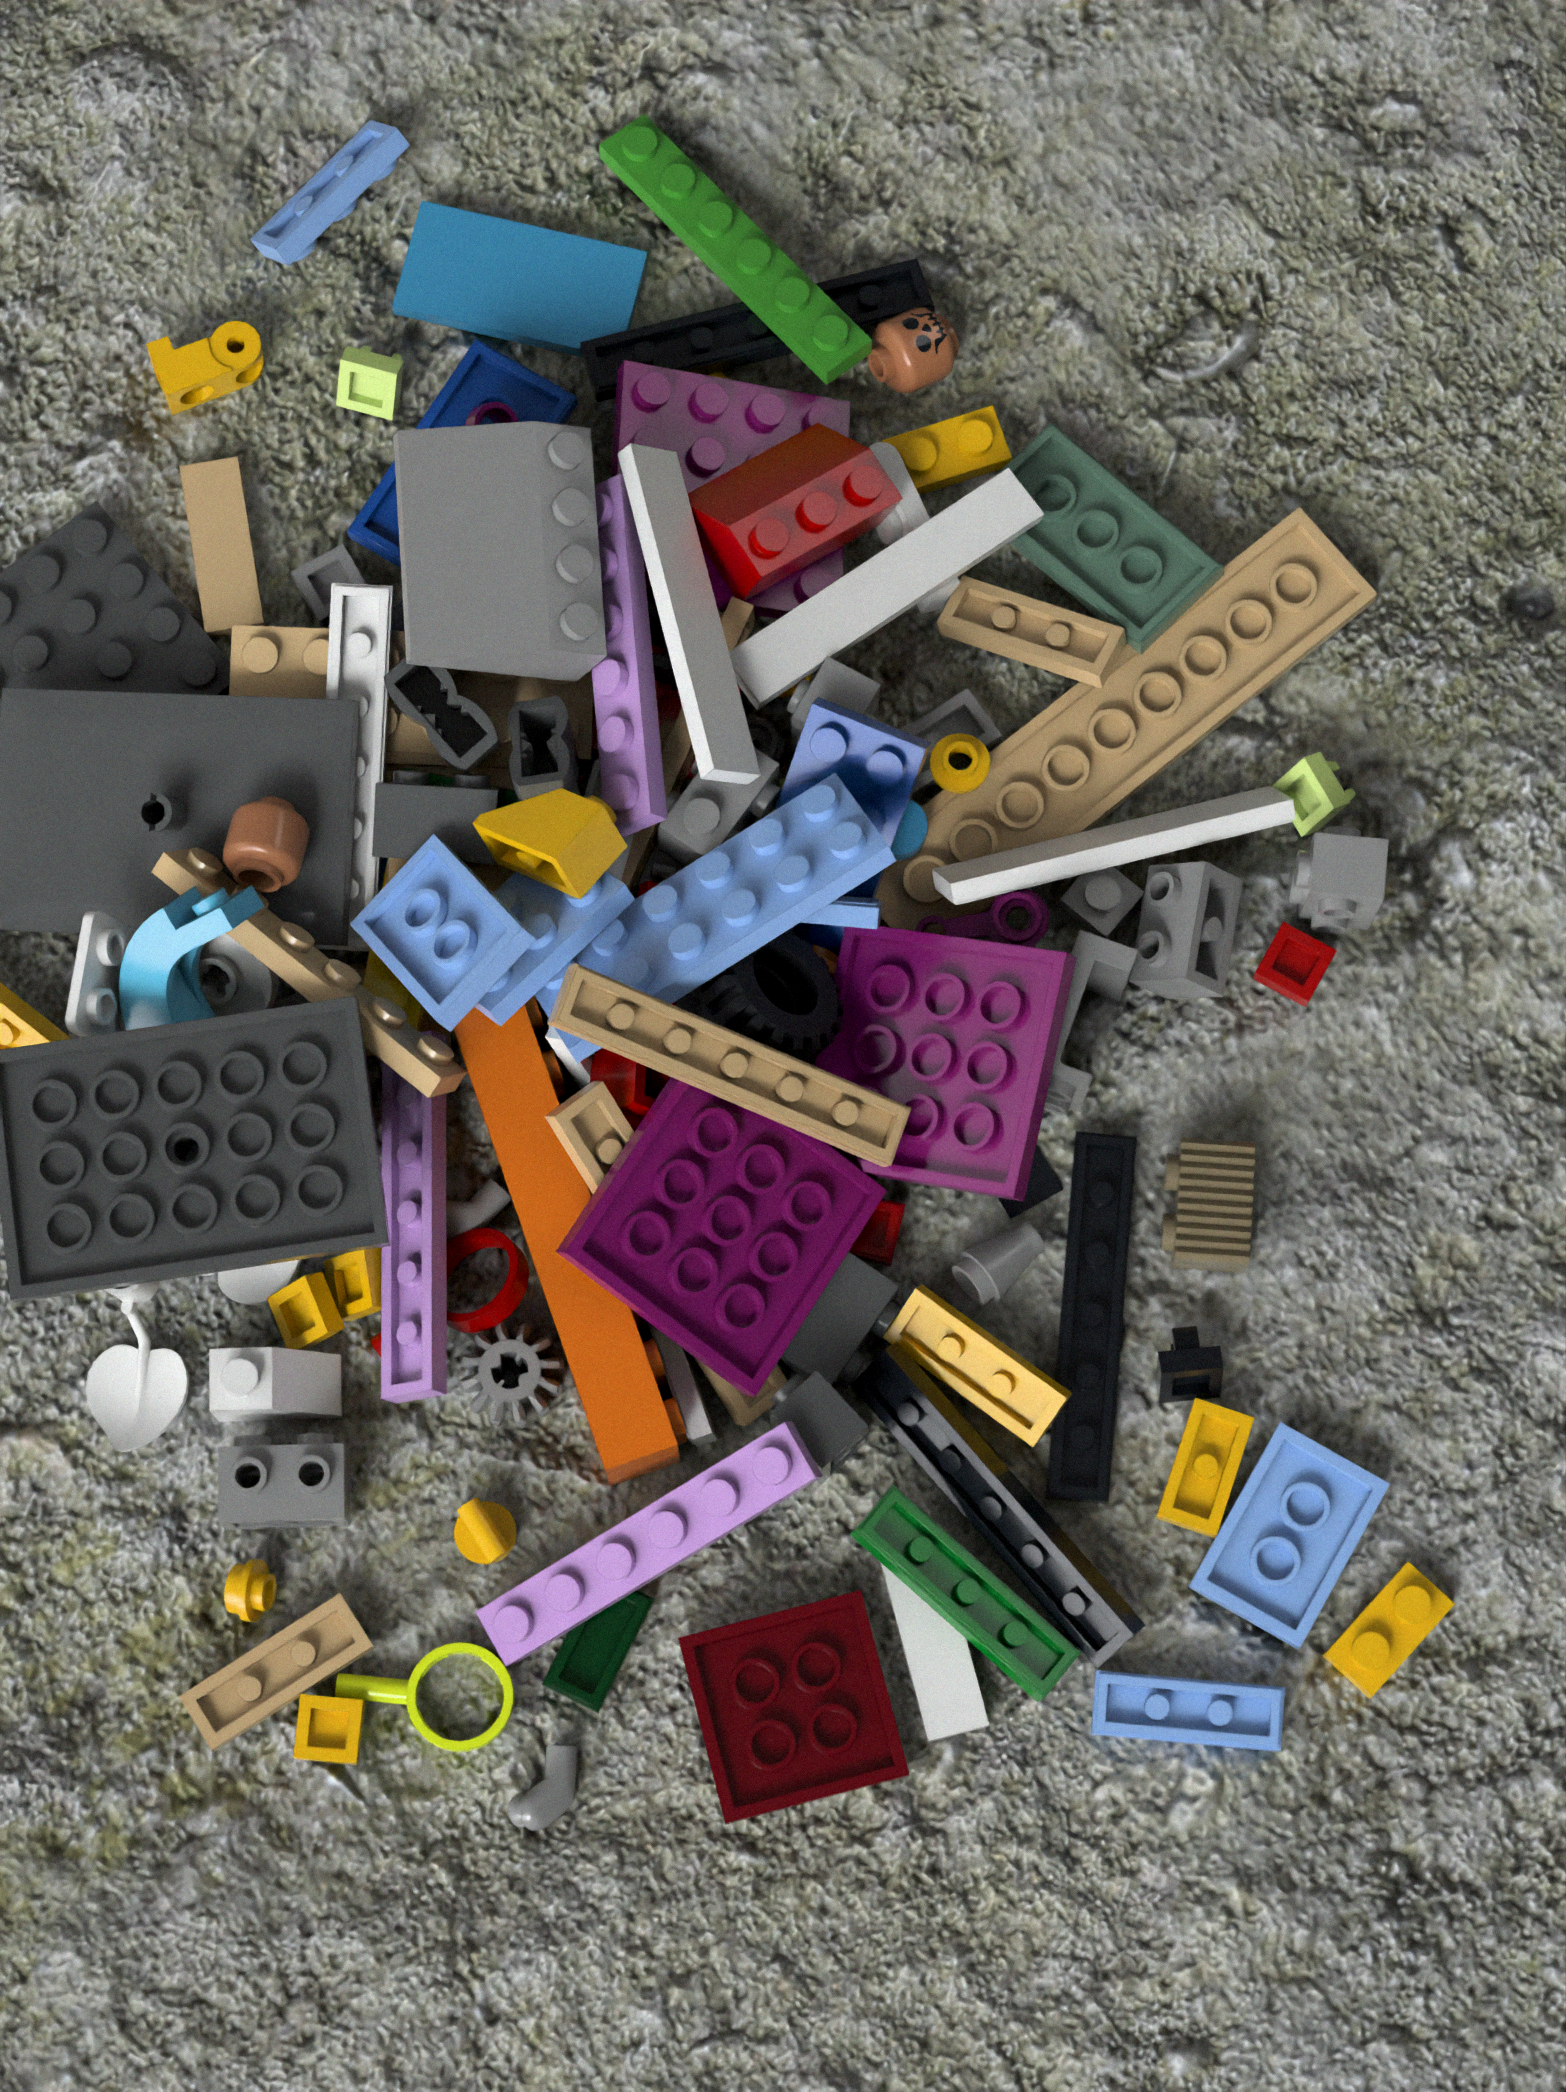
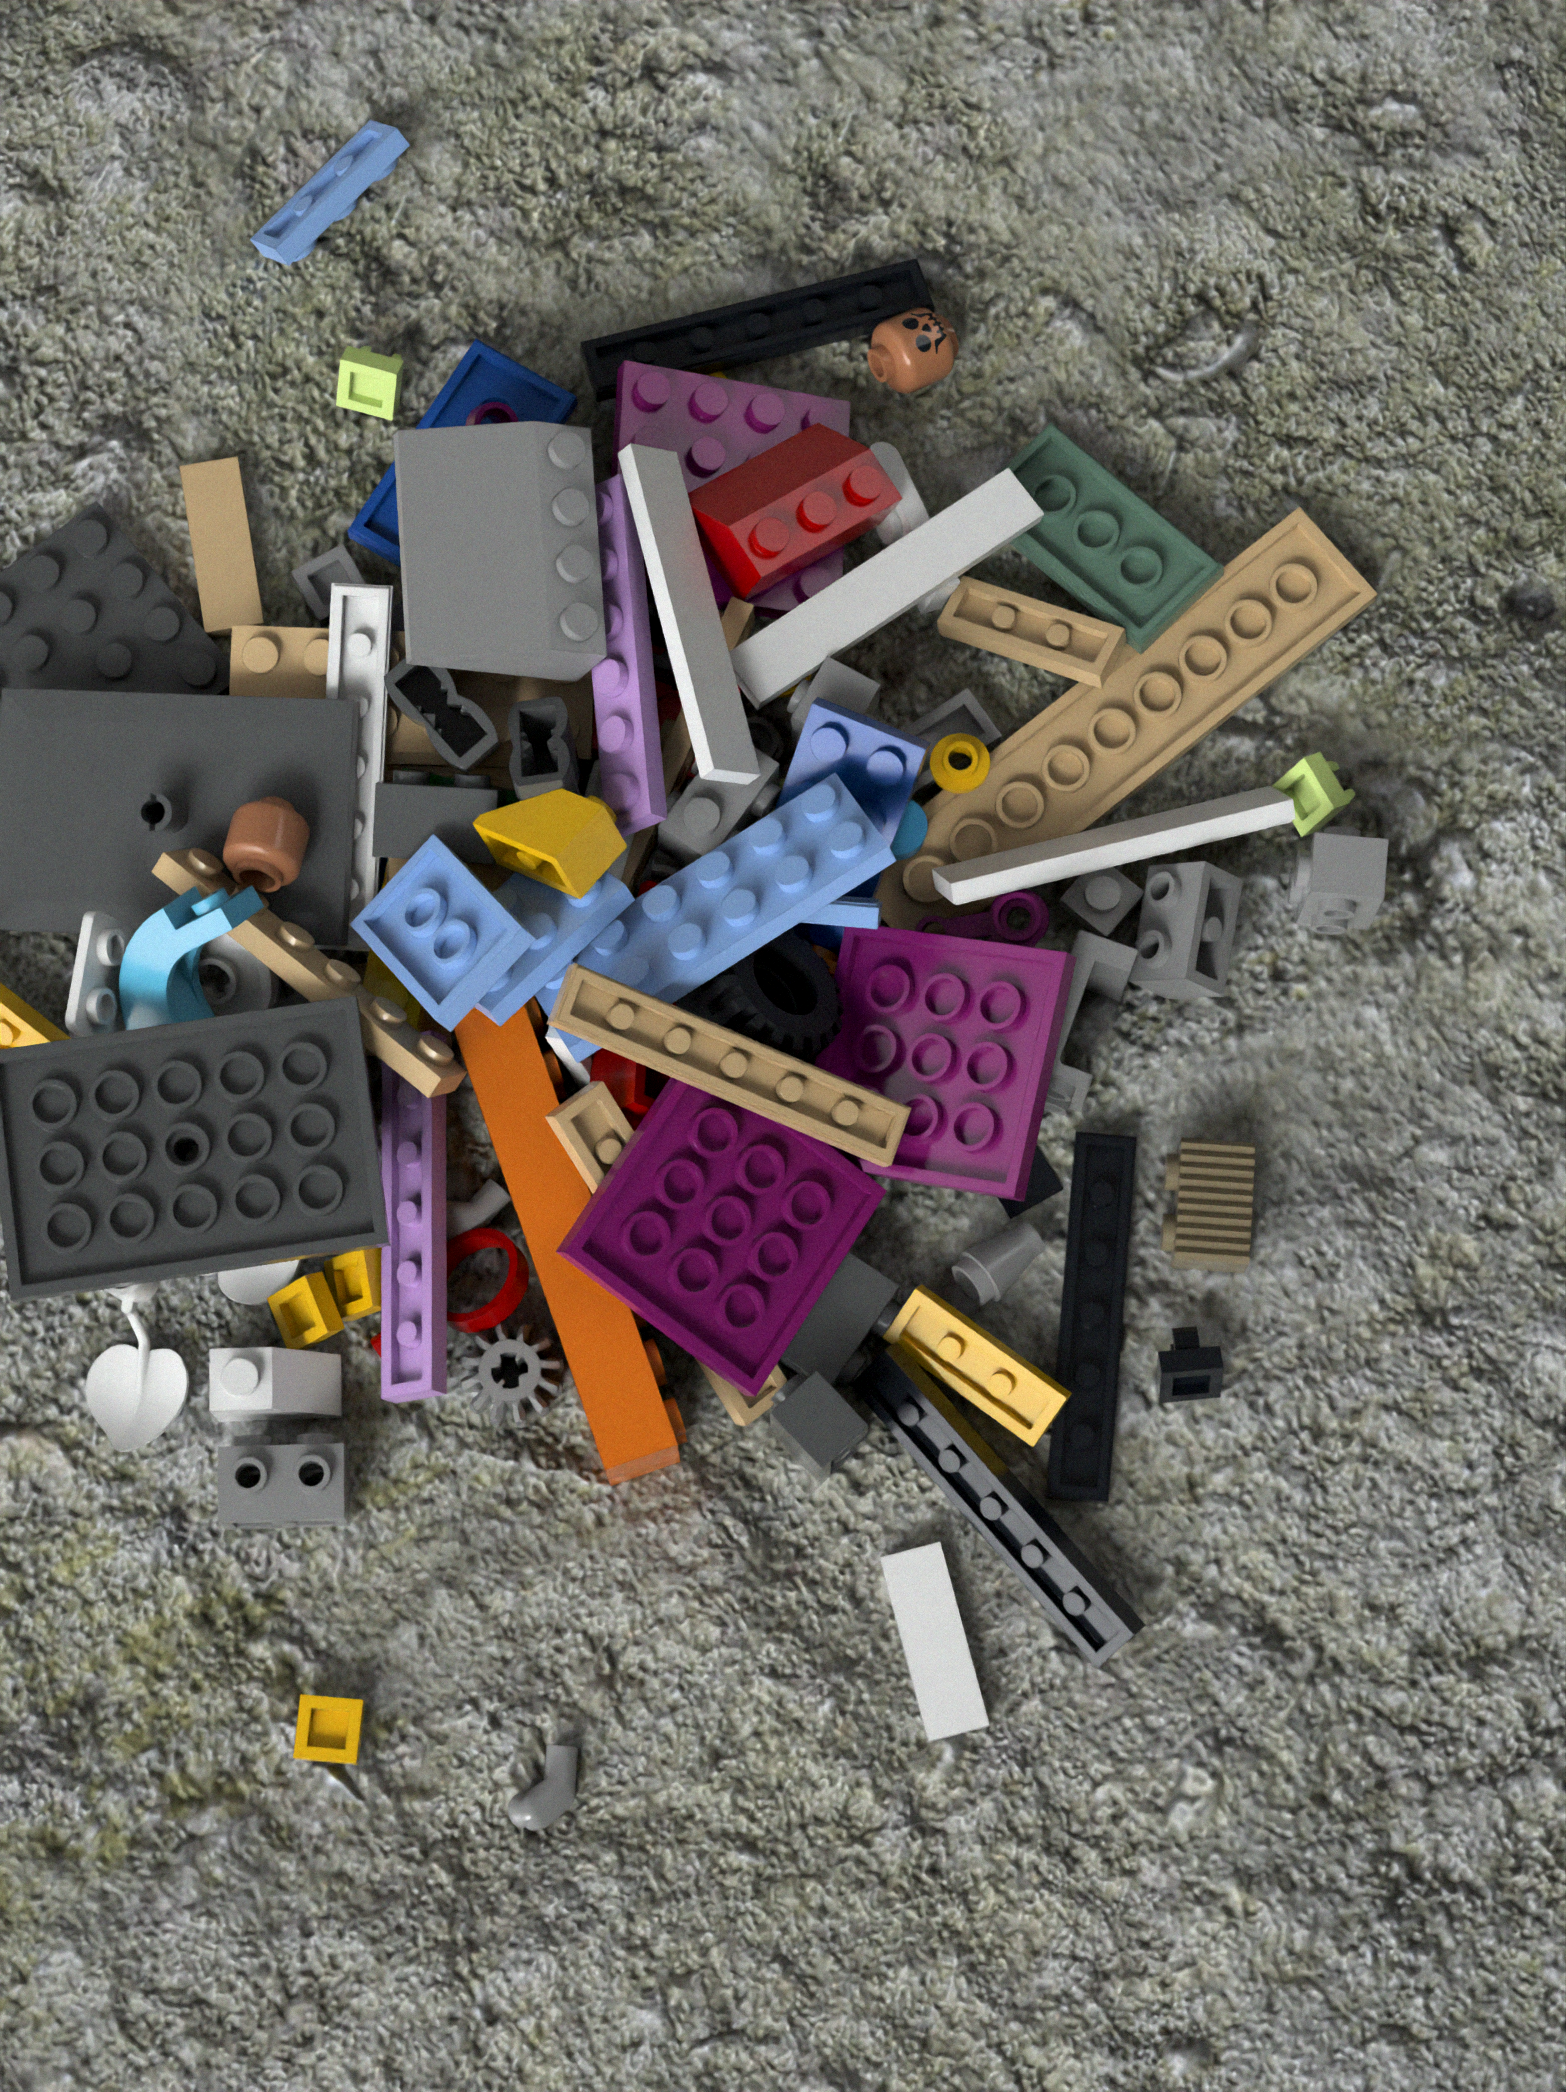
yellow leg [146,321,265,415] -> none
tan plate [179,1593,375,1752] -> none
yellow plate [224,1559,277,1623] -> none
neon yellow piece [335,1642,515,1752] -> none
dark azure tile [392,201,648,357] -> none
yellow plate [454,1497,517,1565] -> none
lavender plate [476,1421,823,1667] -> none
dark green tile [542,1590,655,1714] -> none
bright green plate [599,114,872,385] -> none
white tile [647,1321,718,1447] -> none
dark red plate [678,1590,910,1825] -> none
red tile [849,1199,905,1267] -> none
green tile [850,1485,1081,1702] -> none
yellow plate [881,405,1012,495] -> none
light blue tile [1090,1670,1285,1752] -> none
yellow plate [1155,1397,1255,1538] -> none
light blue plate [1188,1422,1390,1649] -> none
red plate [1252,922,1337,1007] -> none
yellow plate [1322,1562,1455,1699] -> none

